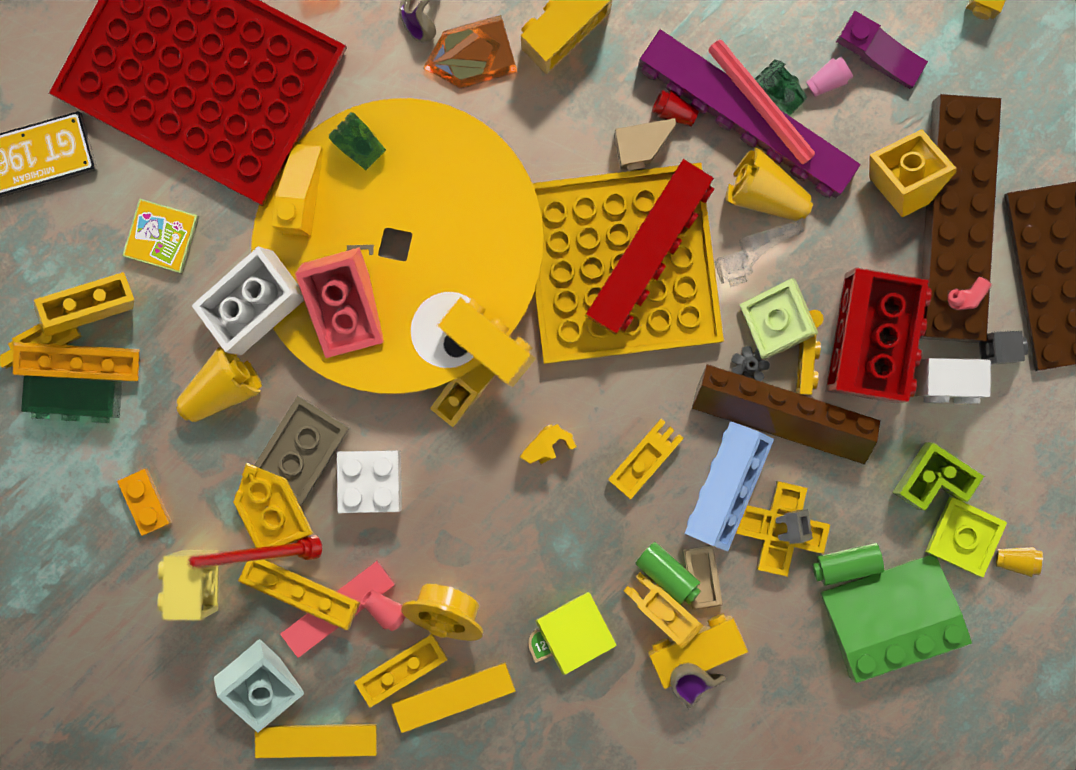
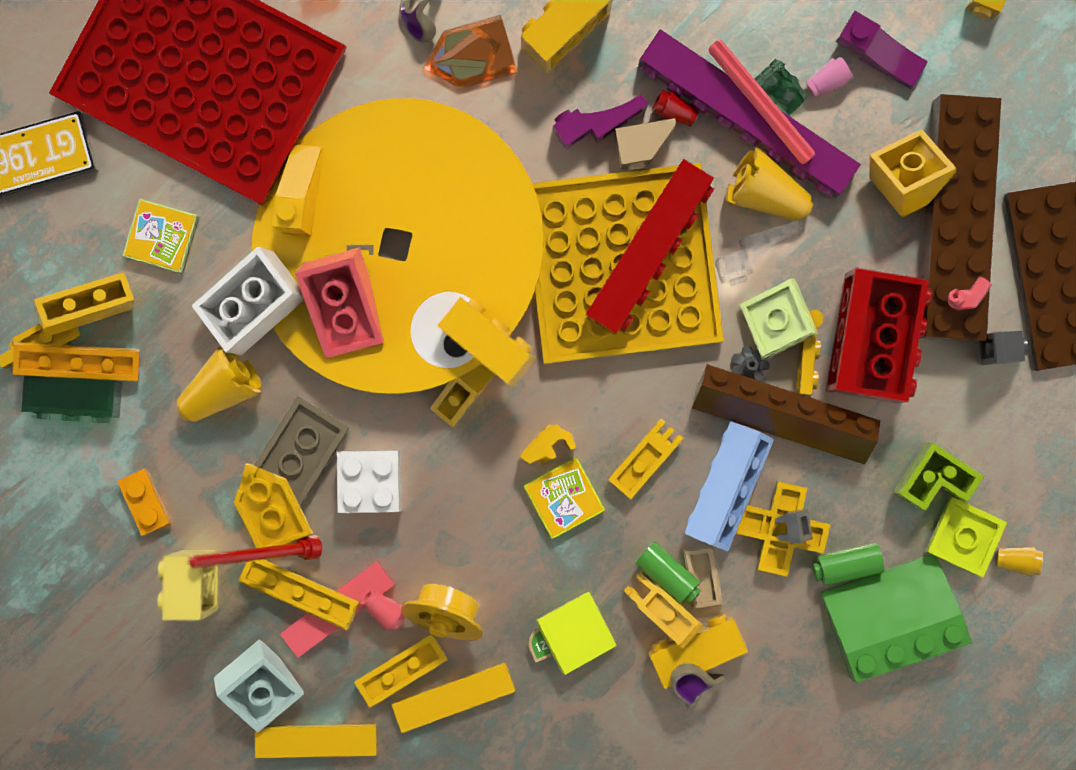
clear green hand [328,112,386,170] -> none
white brick [915,358,991,404] -> none
none -> tile [523,457,605,539]
none -> magenta slope [552,94,648,150]

